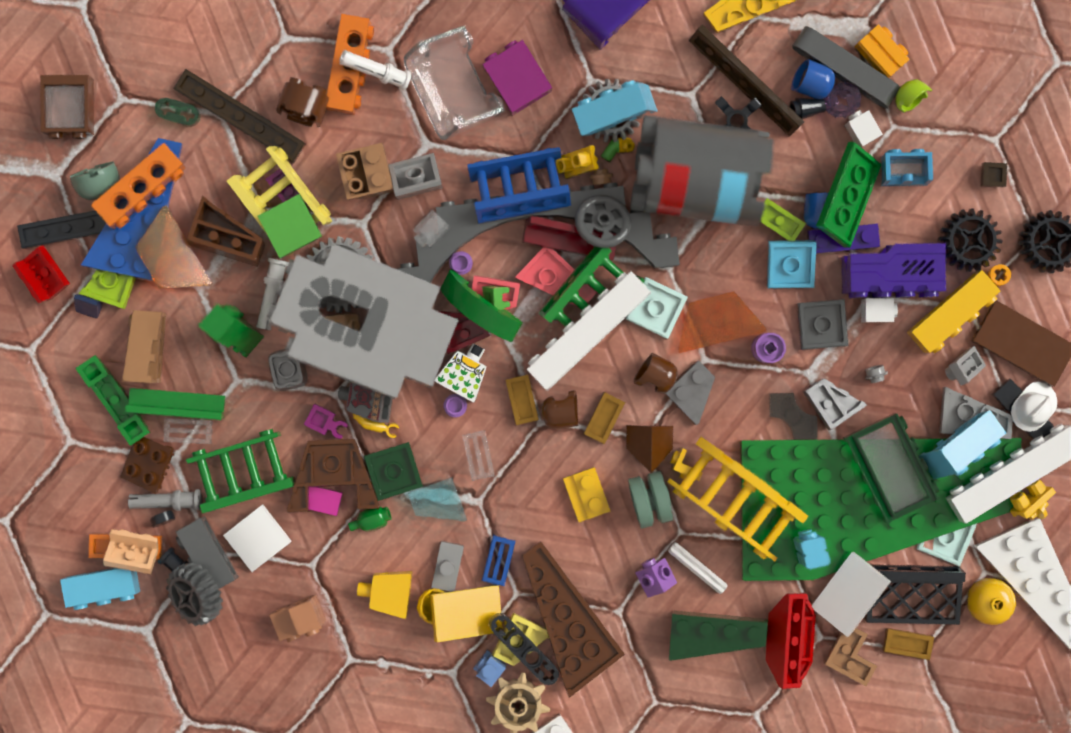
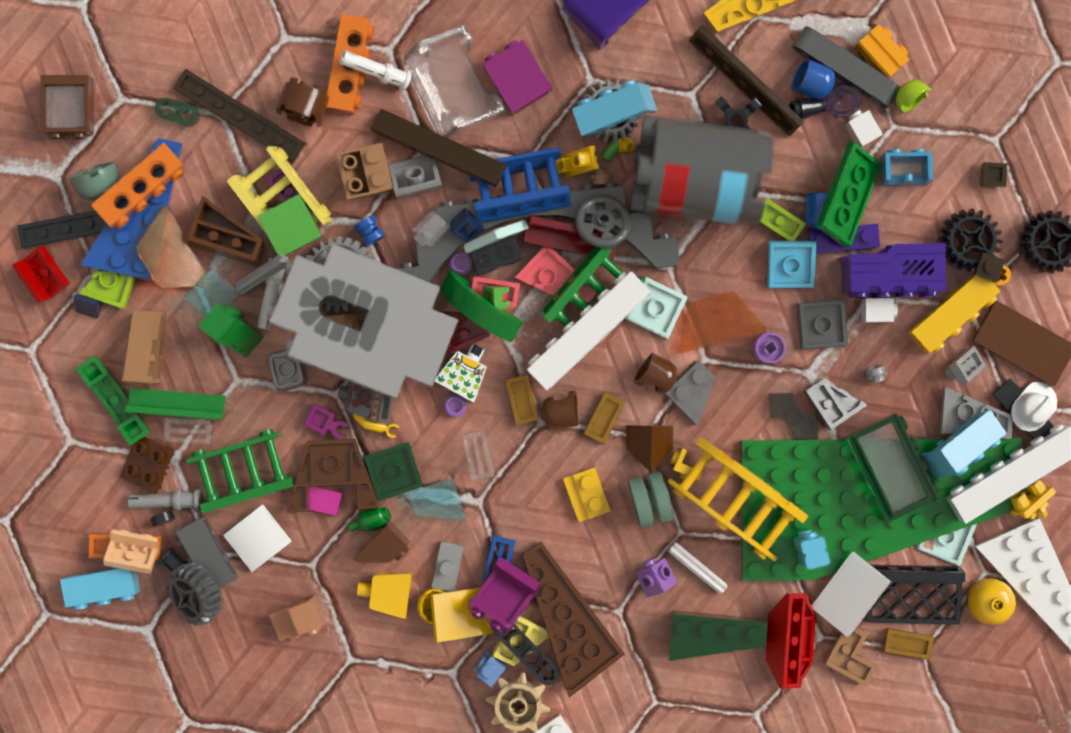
none -> clear light blue piece [183,267,240,317]
none -> light grey axle [235,254,289,294]
none -> reddish brown slope [353,521,410,563]
none -> blue wheel [354,215,386,247]
none -> dark brown tile [370,109,507,187]
none -> dark blue slope [450,208,484,243]
none -> light aqua tile [464,220,529,253]
none -> magenta panel [468,557,540,635]
none -> black brick [470,236,523,276]
none -> dark brown plate [973,252,1005,283]

